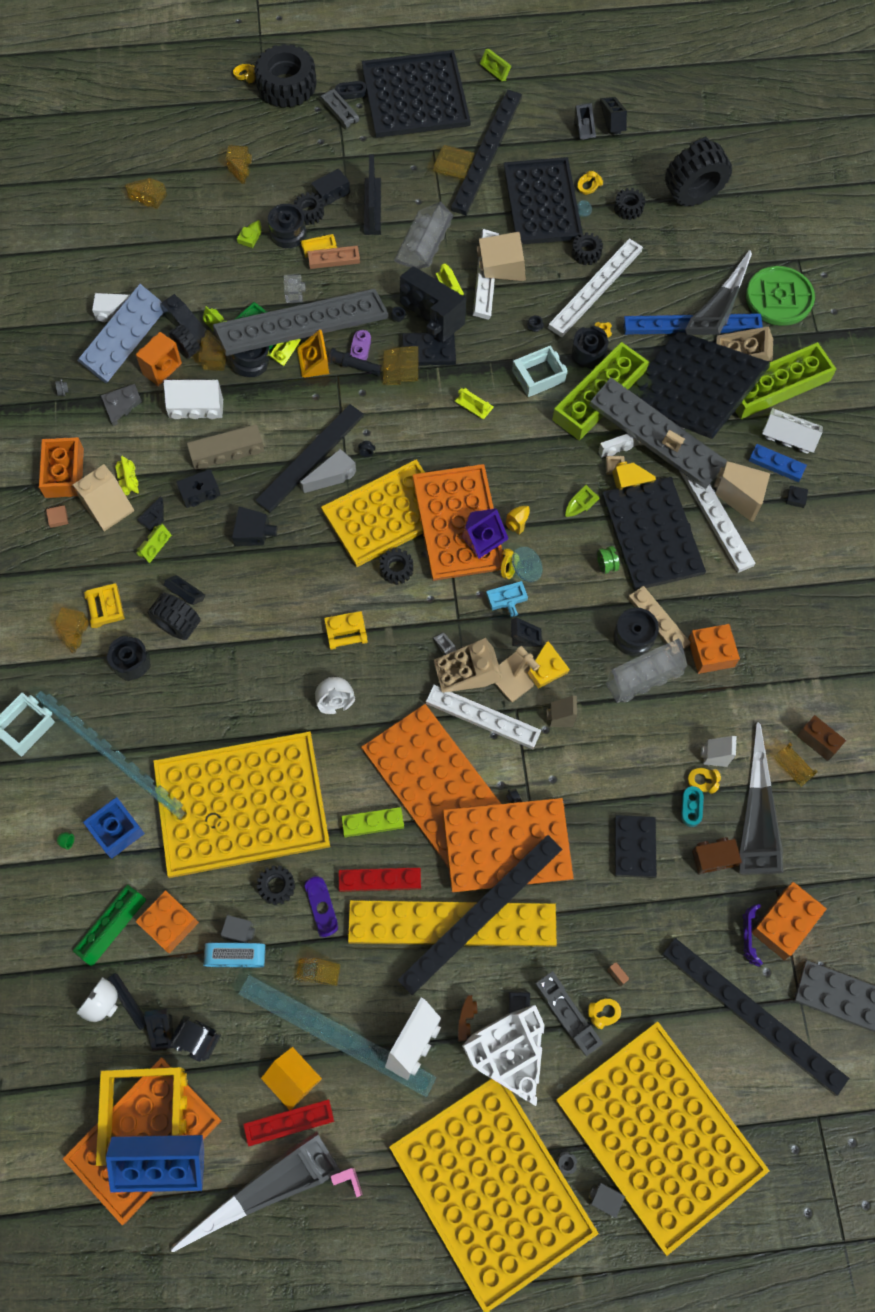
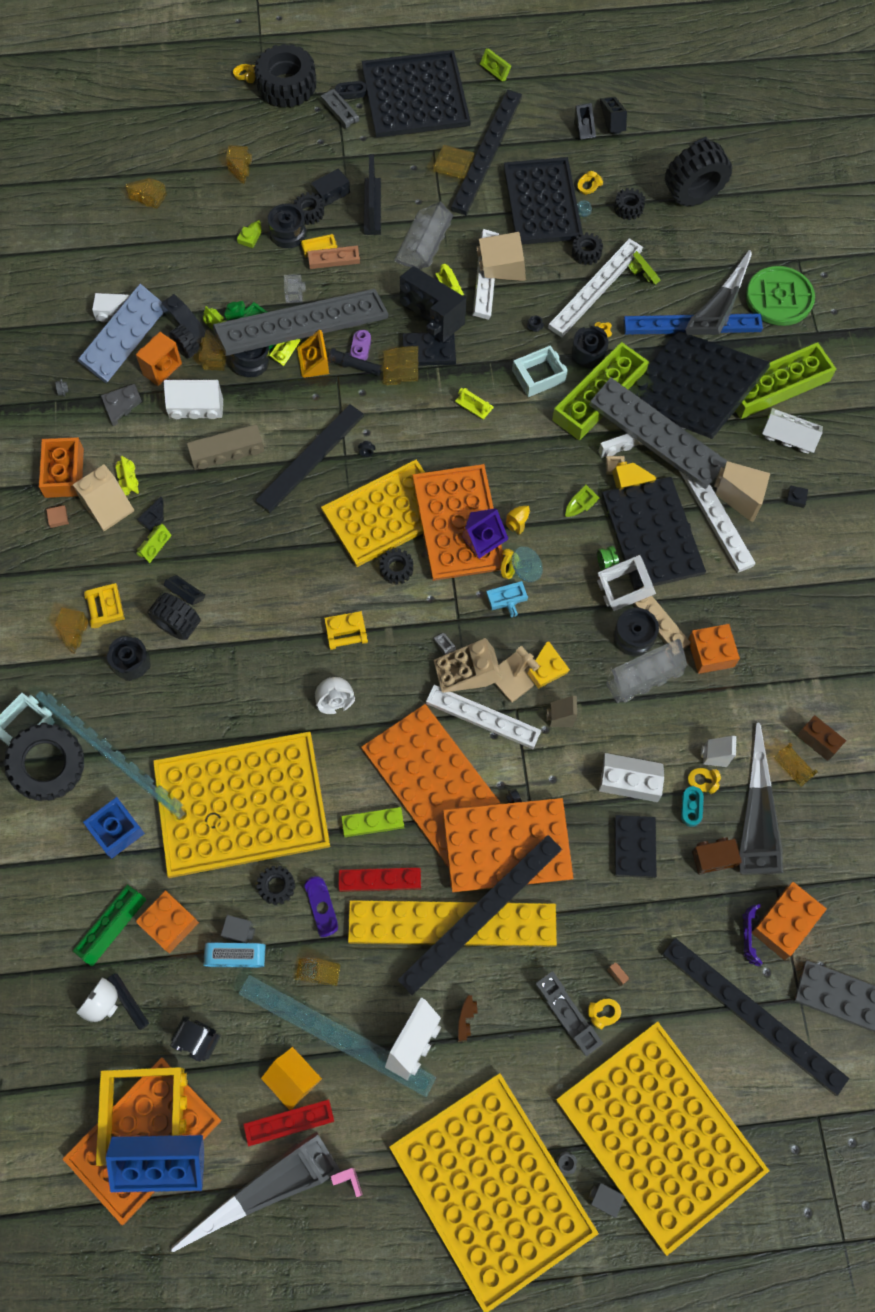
green hinge [56,832,75,850] -> none
black slope [144,1008,173,1051] -> none
black brick [176,469,221,508] -> none
black torso [232,507,278,546] -> none
light grey slope [300,449,356,493] -> none
black hinge [391,306,406,322] -> none
white wedge [463,1005,544,1106] -> none
black tile [509,992,530,1013] -> none
black slope [511,618,542,647] -> none
tan tile [662,430,685,452] -> none
tan slope [716,326,773,362] -> none
blue plate [749,444,807,482] -> none
none -> black tyre [4,723,84,801]
none -> green plate [224,301,245,320]
none -> white window [597,555,656,611]
none -> white slope [599,753,664,802]
none -> lime hinge [628,251,661,285]

